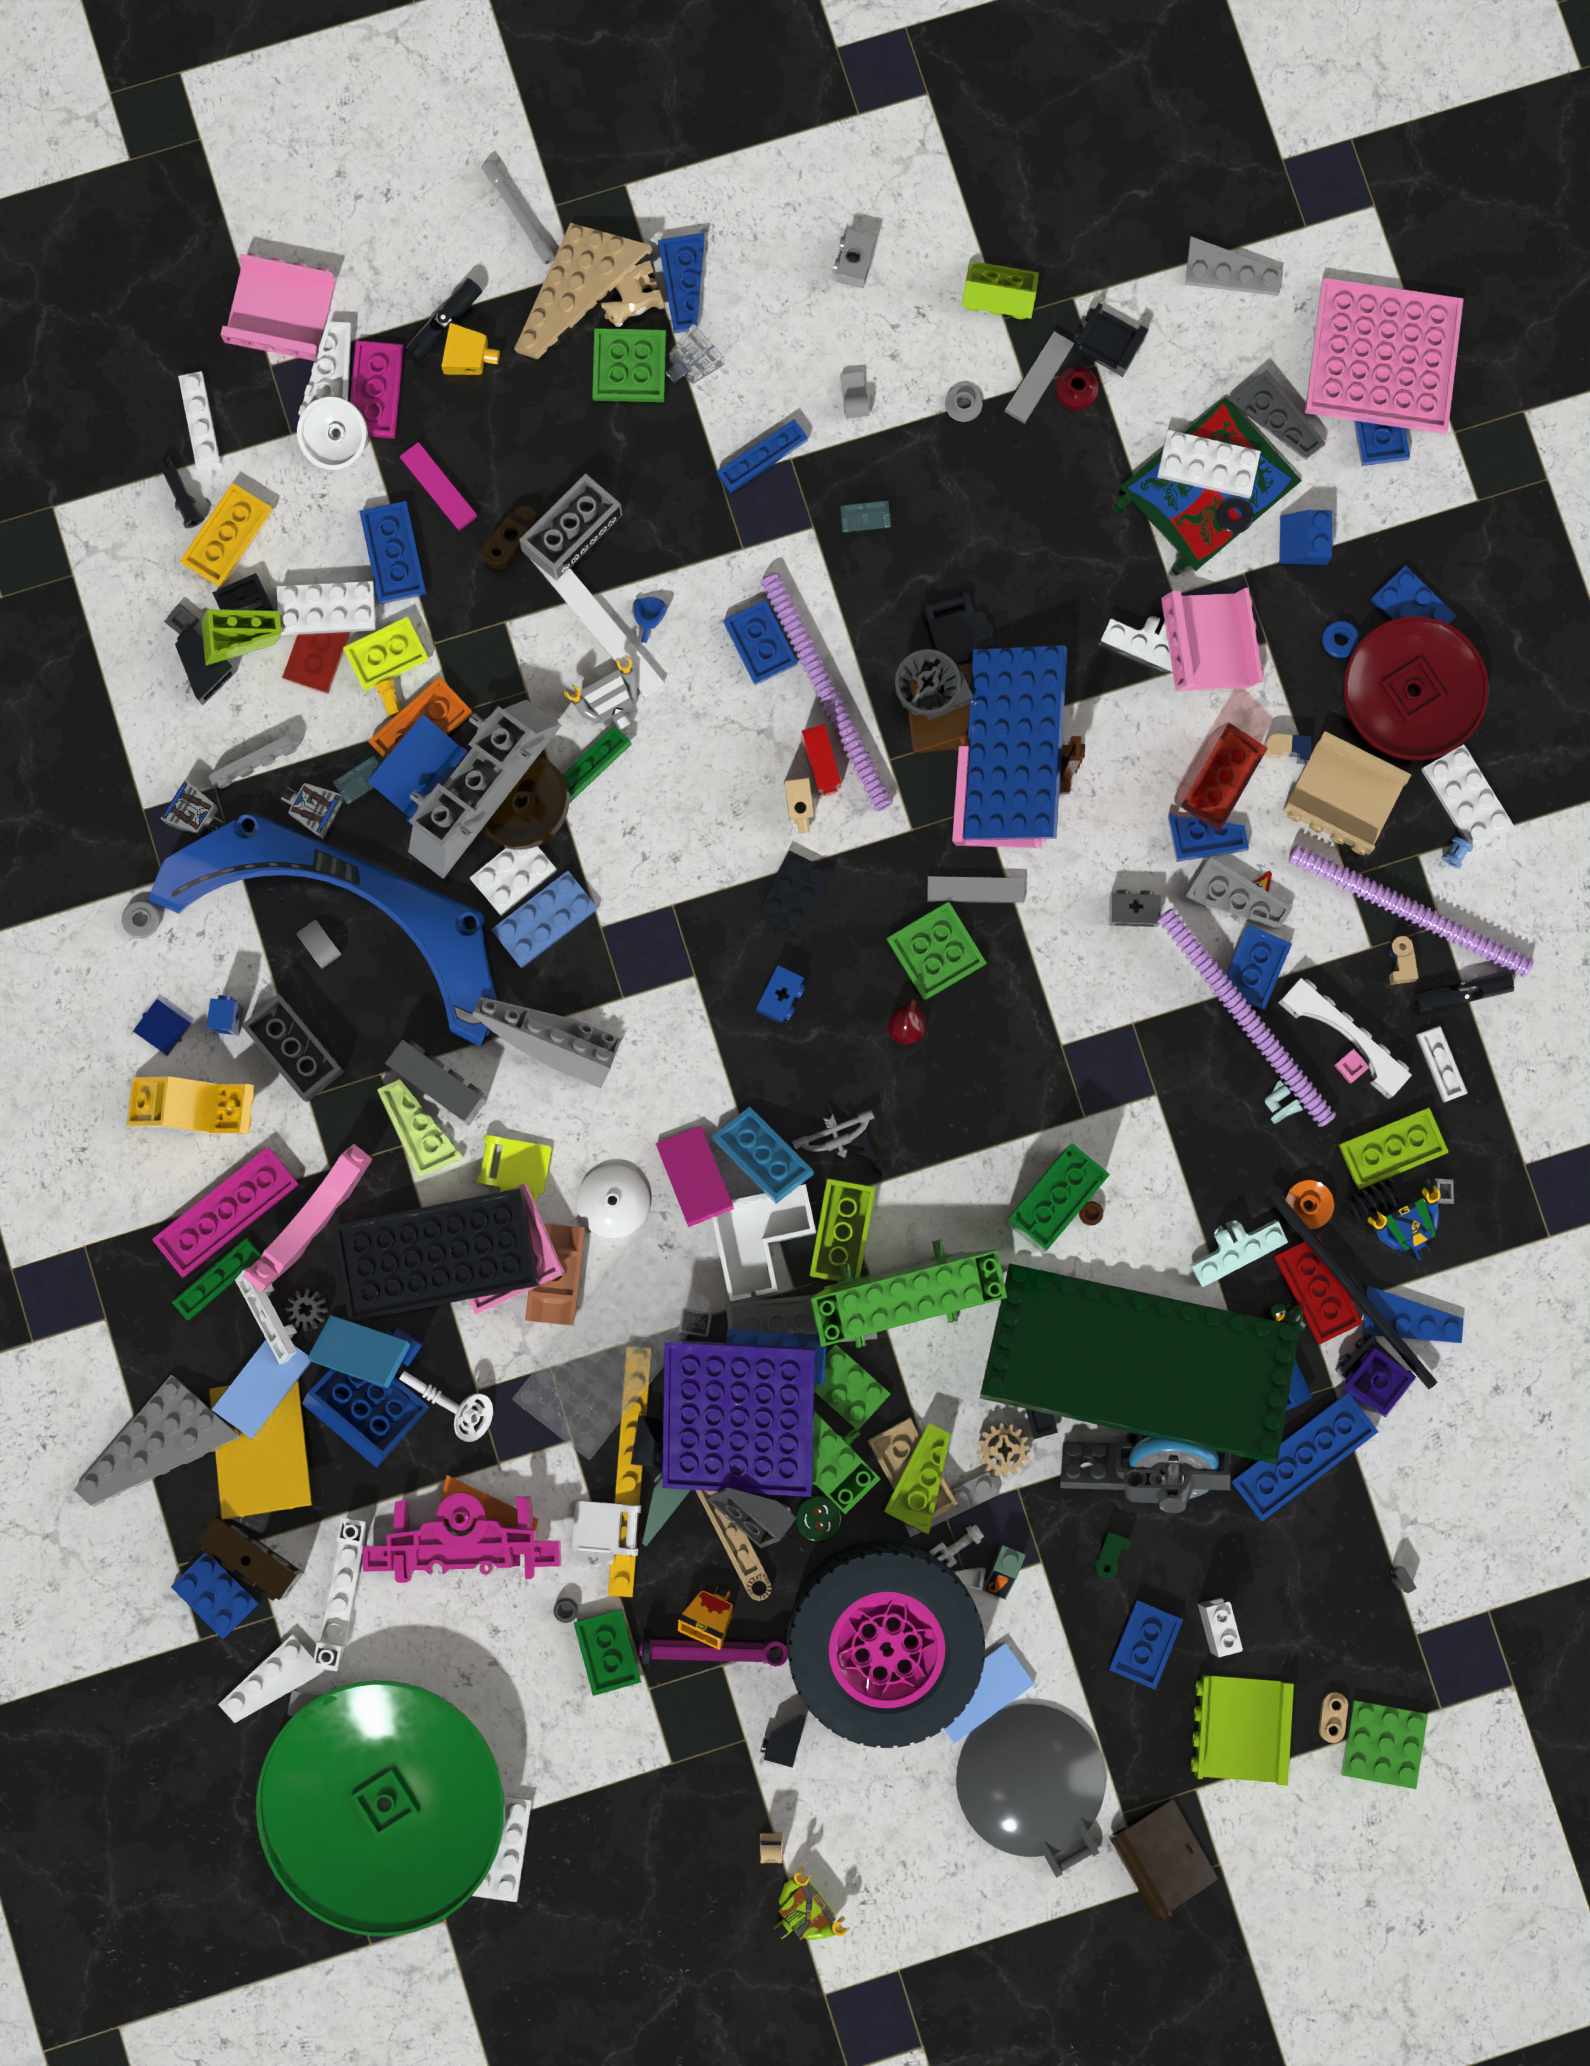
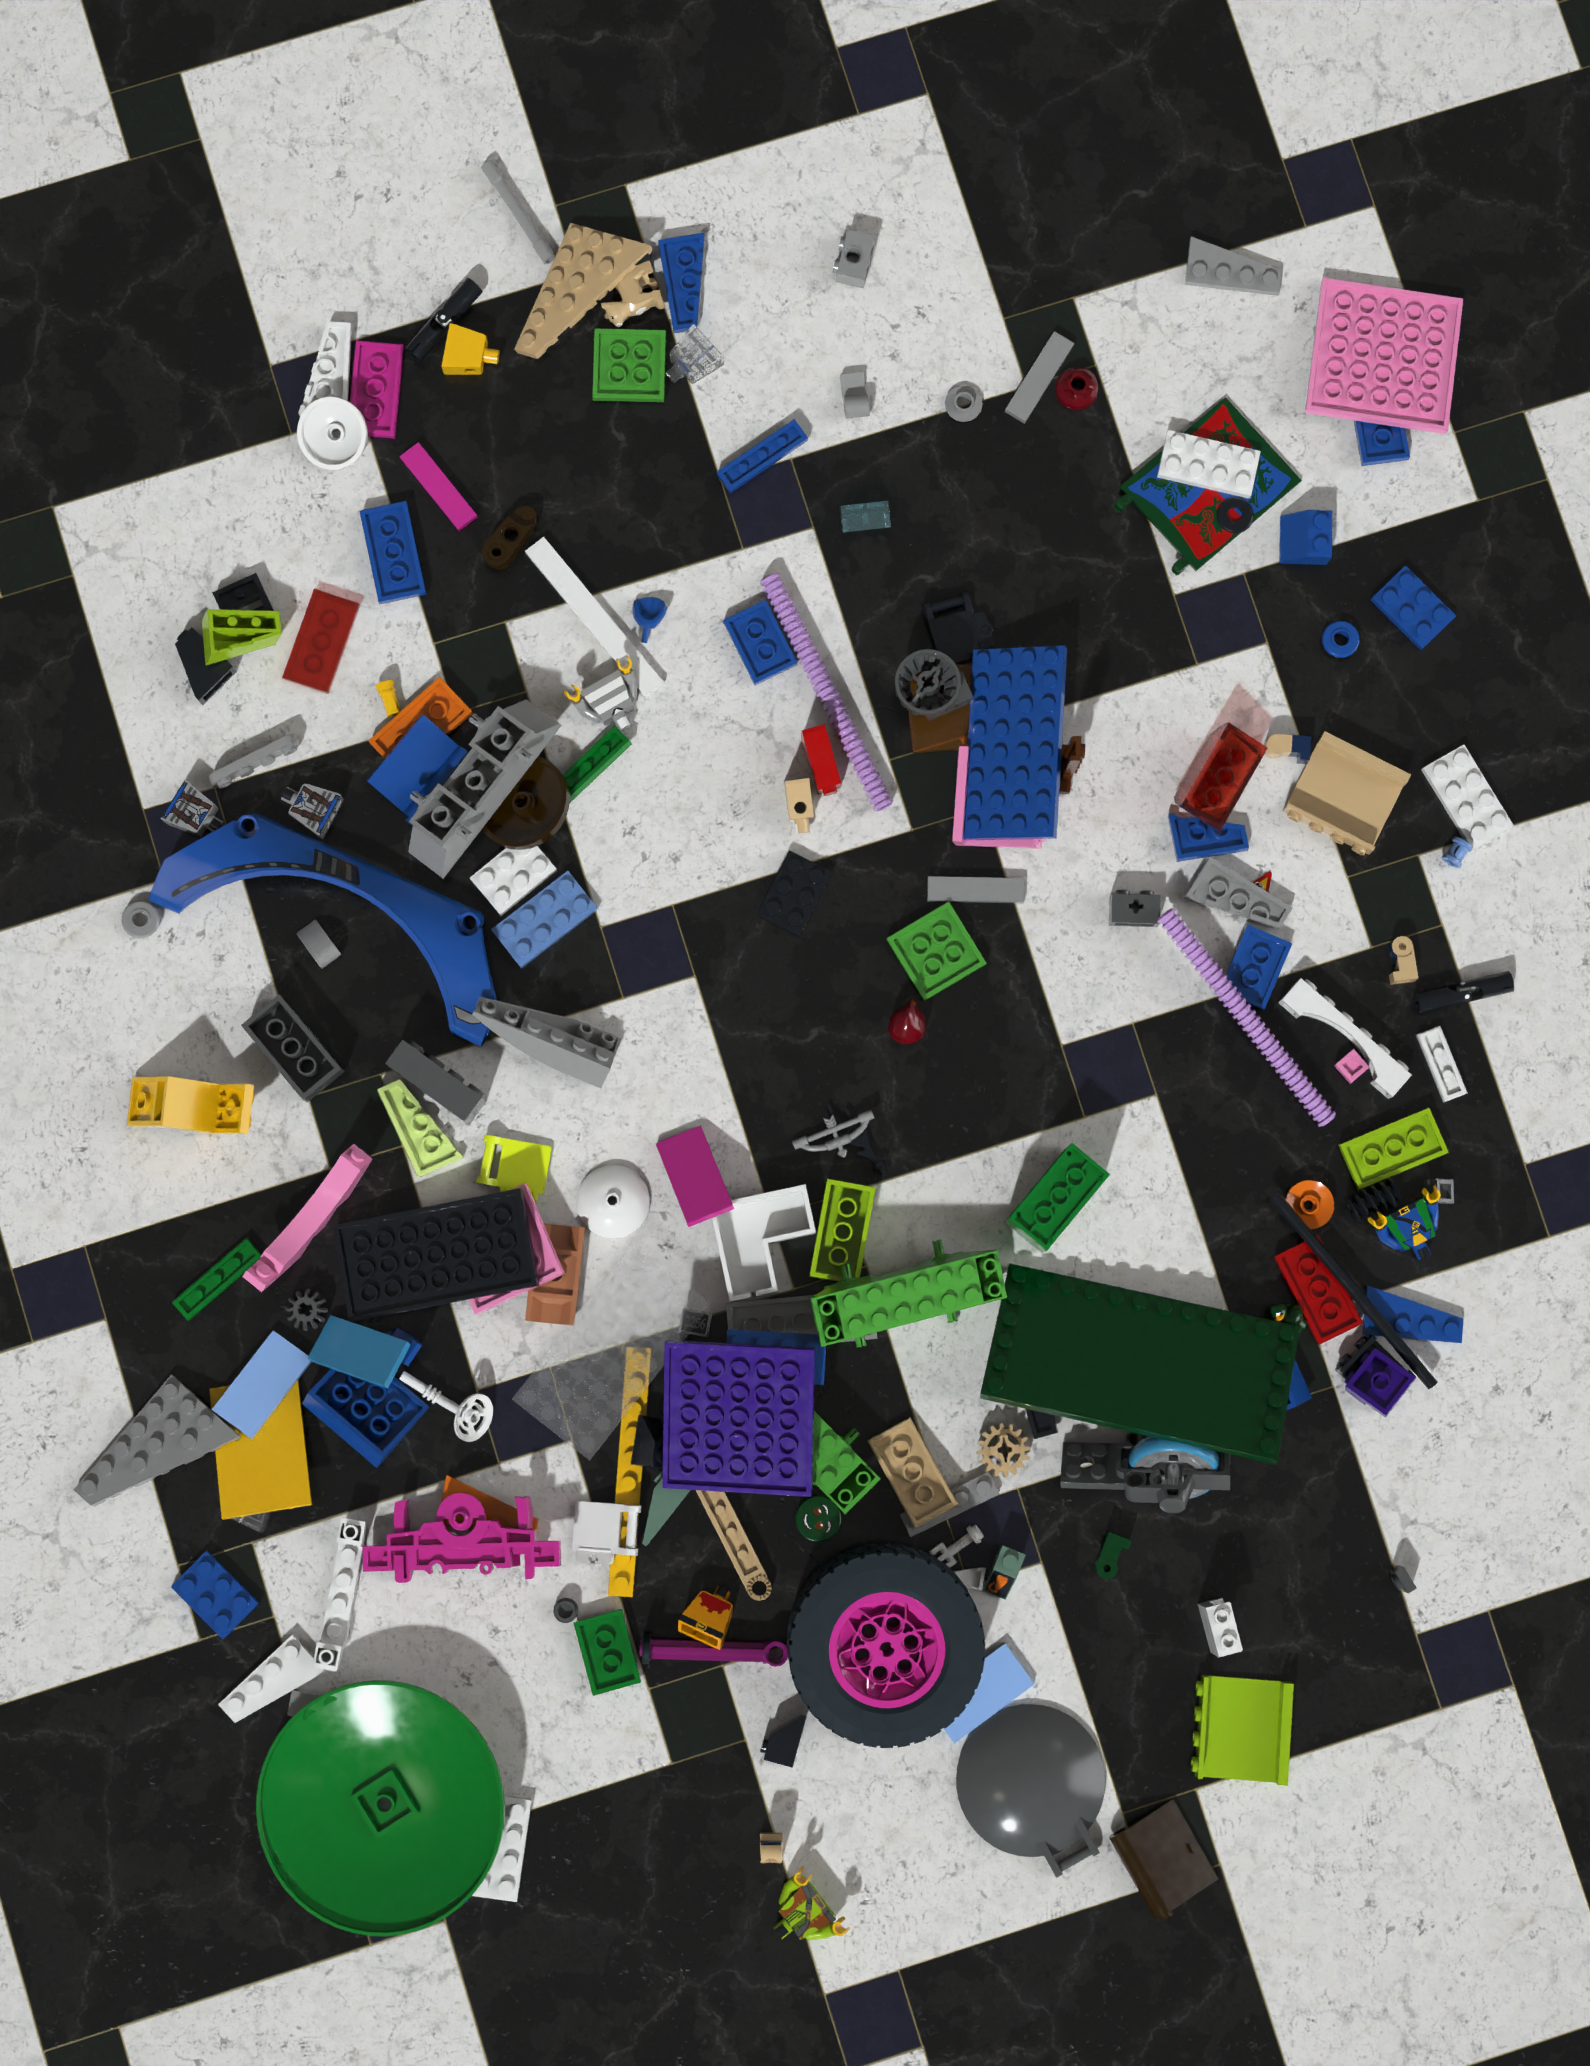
clear blue piece [133,999,191,1056] -> none
dark pink plate [152,1146,300,1278] -> none
black pin [158,457,204,528] -> none
dark grey tile [164,604,199,635] -> none
white plate [178,371,221,469] -> none
yellow plate [179,483,274,589] -> none
dark brown brick [198,1516,304,1601] -> none
blue brick [206,995,243,1036] -> none
bright pink panel [221,253,336,361] -> none
white hinge [235,1267,297,1365] -> none
white plate [277,581,376,636] -> none
clear light blue hinge [333,756,379,804] -> none
neon yellow plate [343,616,430,692] -> none
light grey brick [519,474,622,581] -> none
dark grey slope [706,1487,796,1548] -> none
dark azure plate [712,1107,813,1204] -> none
blue brick [756,965,806,1024] -> none
bright green plate [814,1344,890,1430] -> none
lime wing [884,1423,951,1535] -> none
lime slope [961,261,1039,319] -> none
black panel [1073,303,1149,377] -> none
reddish brown plate [1079,1201,1103,1226] -> none
white plate [1101,616,1173,672] -> none
blue plate [1108,1600,1183,1689] -> none
bright pink panel [1161,588,1264,691] -> none
light aqua plate [1190,1219,1288,1288] -> none
dark grey wing [1229,370,1326,460] -> none
blue plate [1230,1392,1379,1522] -> none
light aqua piece [1265,1080,1303,1124] -> none
lavender piece [1288,843,1534,978] -> none
tan plate [1319,1692,1348,1743] -> none
bright green plate [1341,1700,1428,1789] -> none
dark red dish [1343,616,1489,760] -> none

